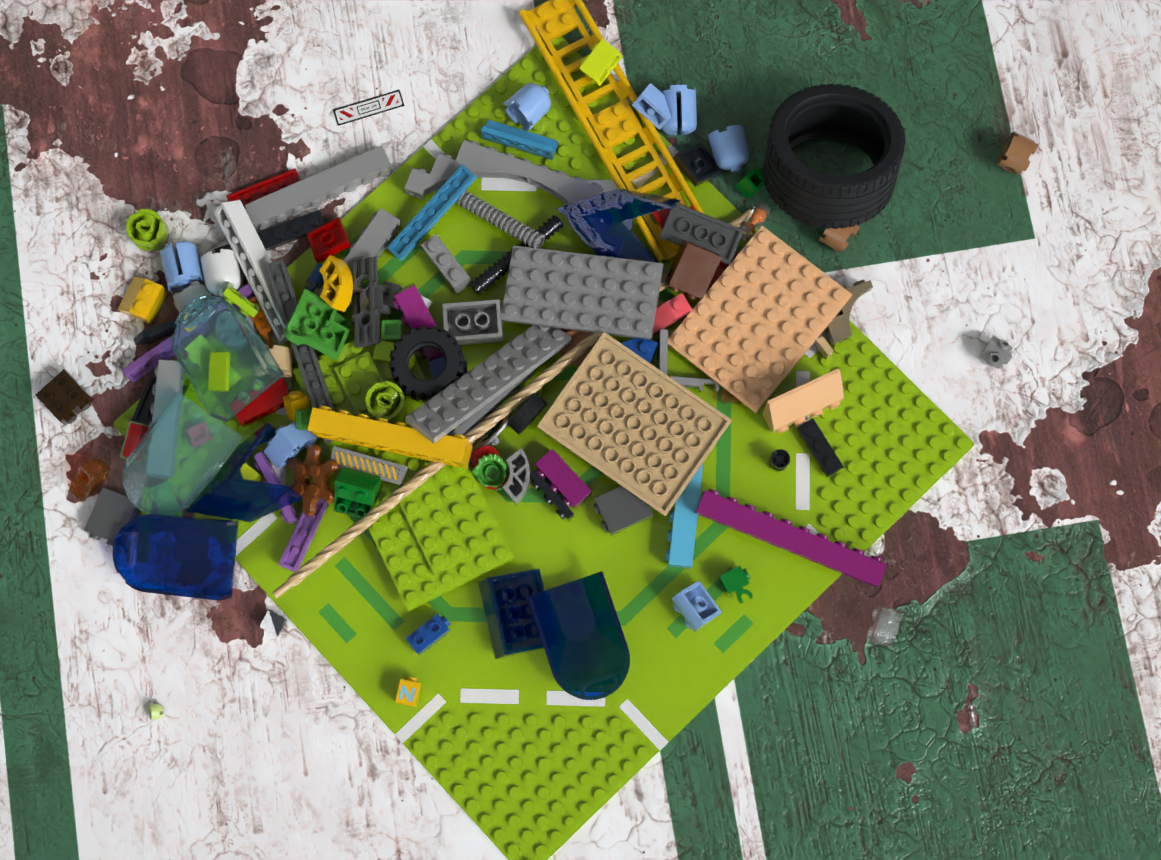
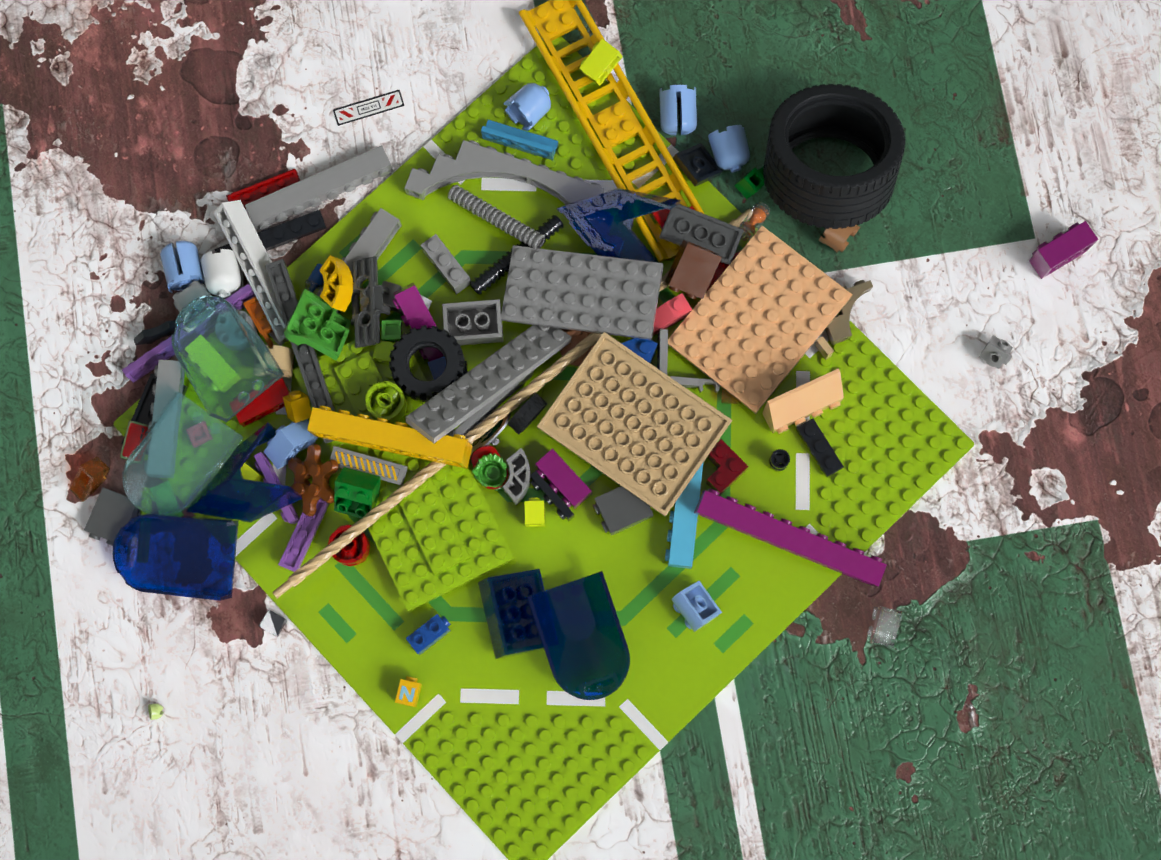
dark brown brick [35,369,94,425] -> none
yellow slope [117,277,168,325] -> none
lime brick [126,209,169,251] -> none
lime tile [208,352,230,392] -> none
lime plate [222,282,260,318] -> none
bright green plate [296,407,313,430] -> none
red tile [306,217,351,263] -> none
dark azure plate [387,164,478,261] -> none
light blue slope [632,83,671,130] -> none
green brick [718,566,753,604] -> none
medium nougat brick [996,131,1038,175] -> none
none -> red brick [328,525,370,566]
none -> neon yellow brick [524,498,545,527]
none -> dark red brick [706,439,749,496]
none -> magenta brick [1029,221,1099,279]

